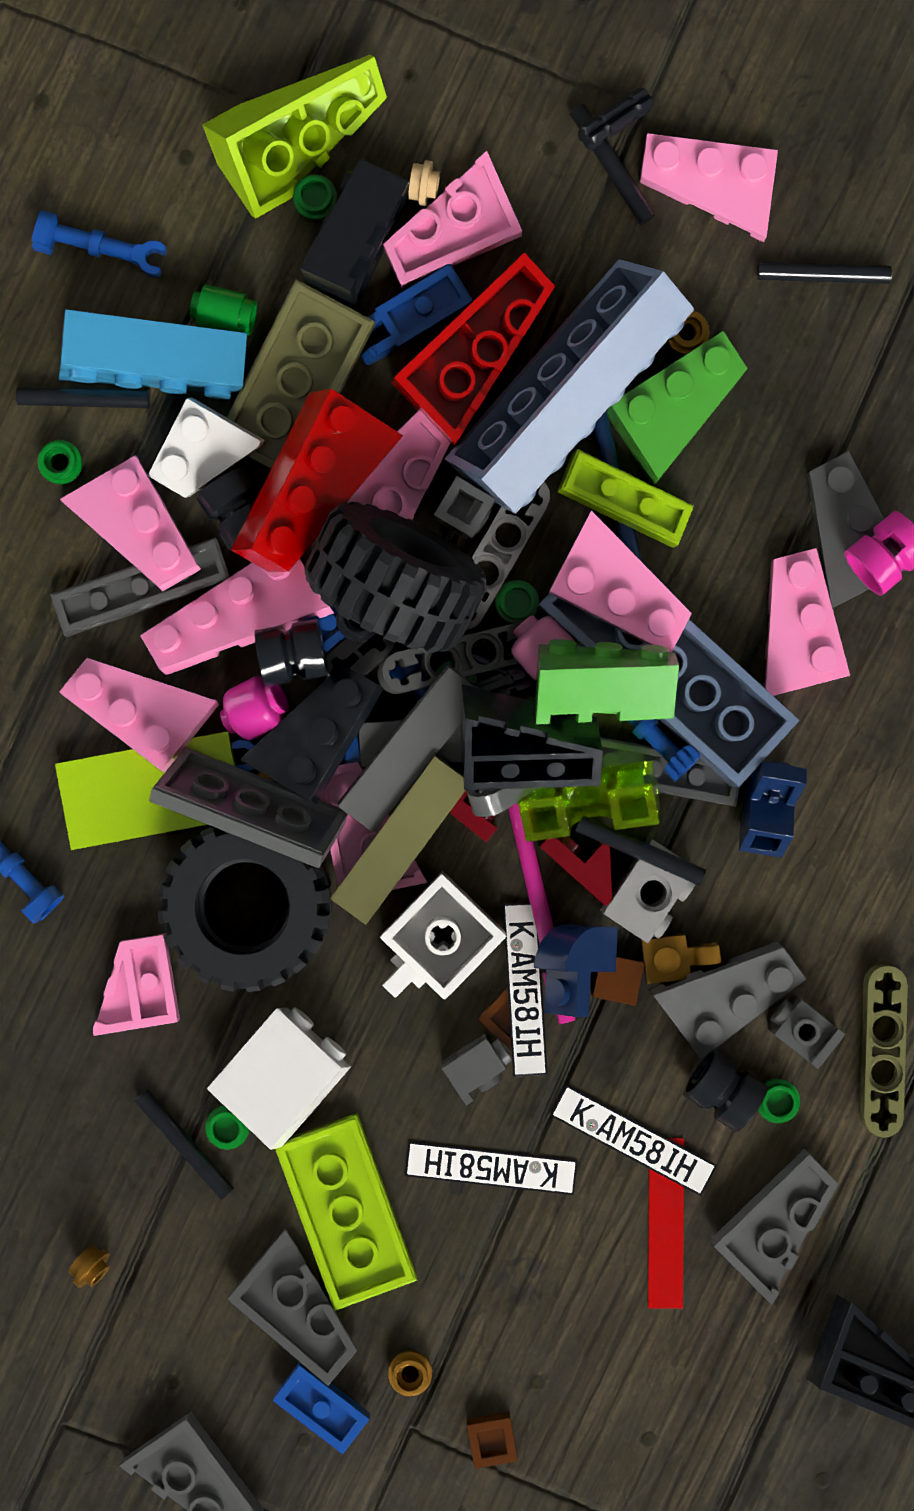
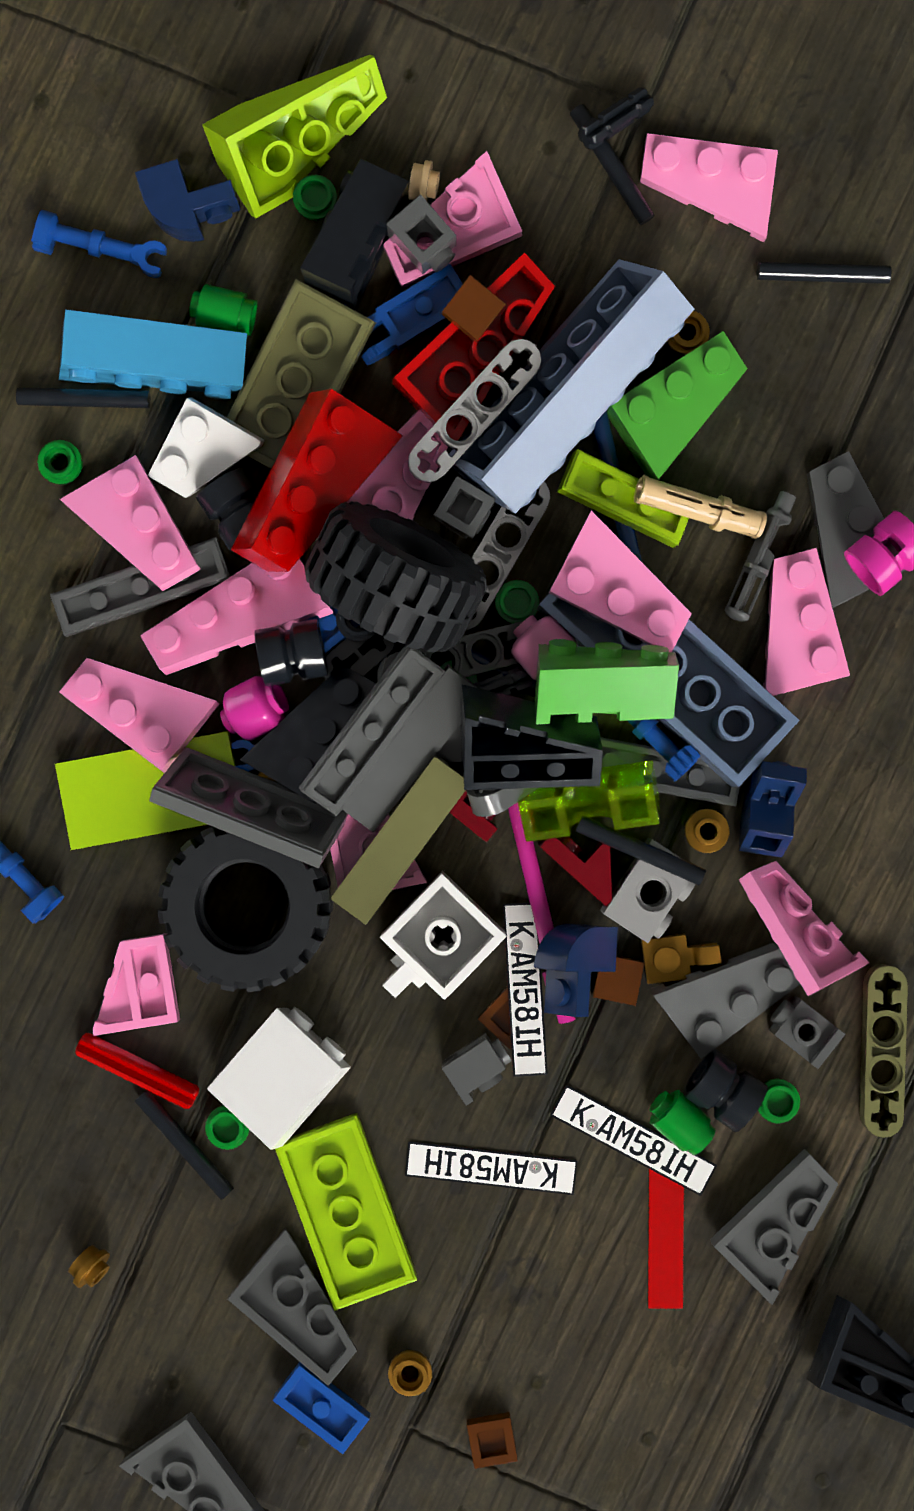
none -> red axle [75,1033,199,1109]
none -> dark blue brick [135,159,241,242]
none -> dark grey tile [299,646,445,816]
none -> dark grey brick [387,194,456,274]
none -> light grey beam [408,339,541,483]
none -> reddish brown tile [441,275,506,342]
none -> tan pin [634,475,767,539]
none -> green brick [649,1090,716,1155]
none -> pearl gold plate [685,809,729,853]
none -> dark grey piece [724,491,796,622]
none -> bright pink wing [739,861,869,996]

